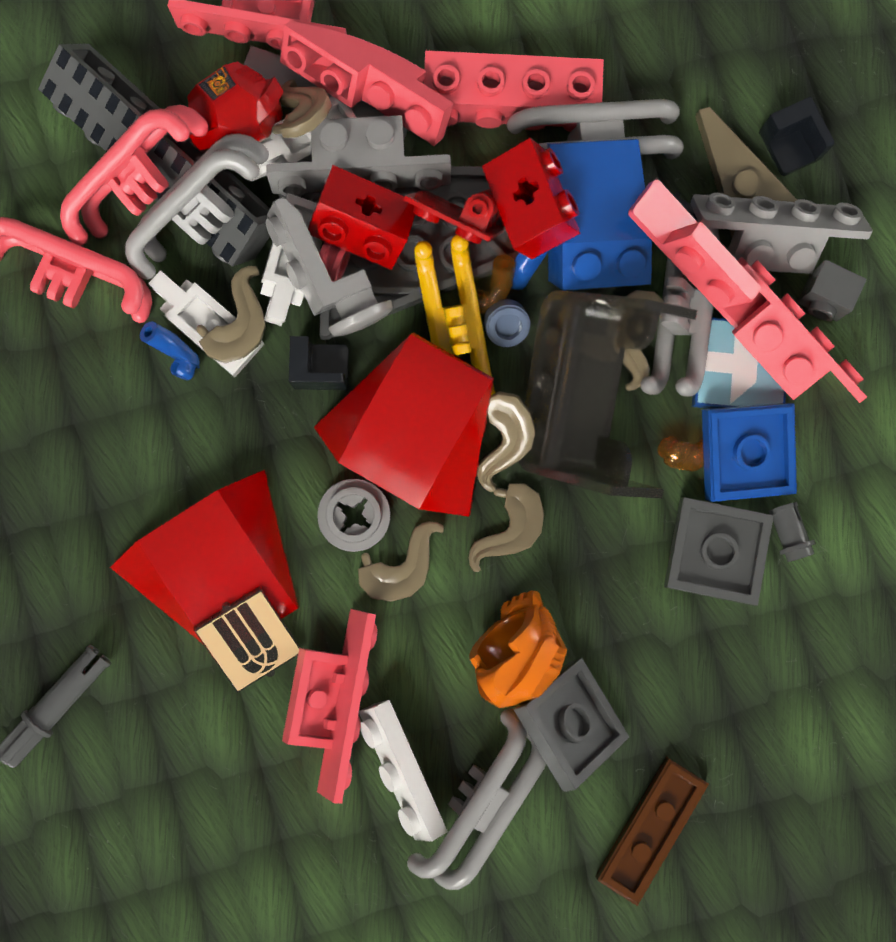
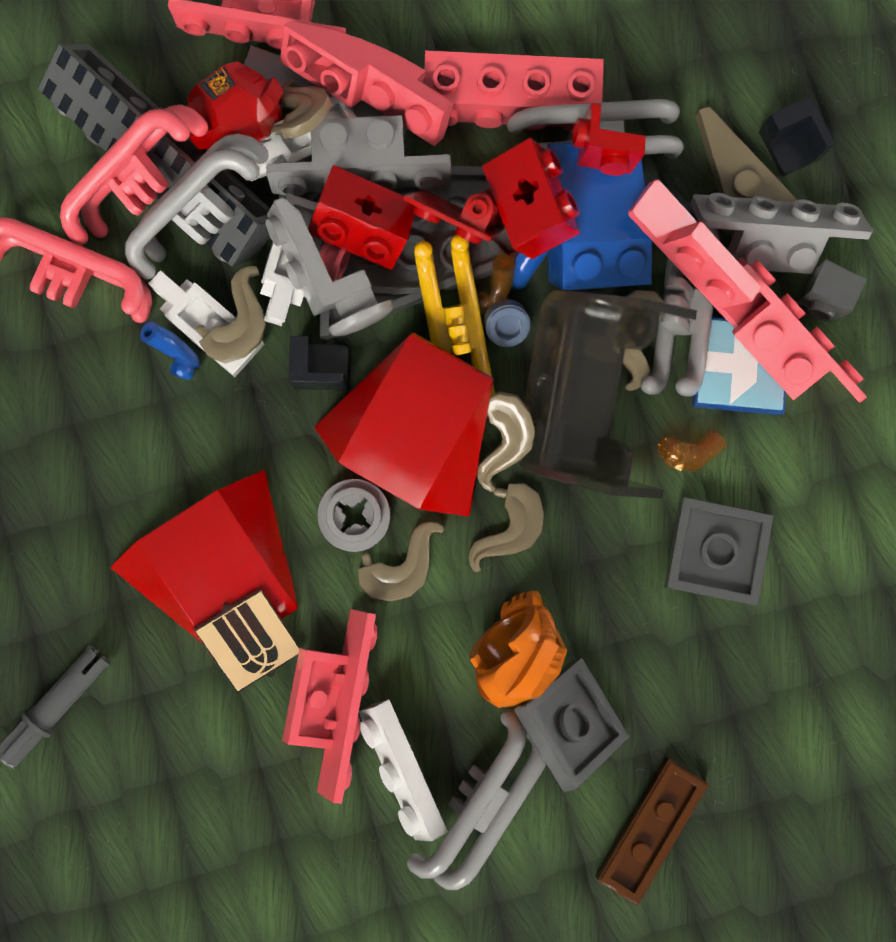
blue tile [702,403,797,502] -> none
dark grey pin [768,502,816,562] -> none
none -> red bracket [572,102,646,176]

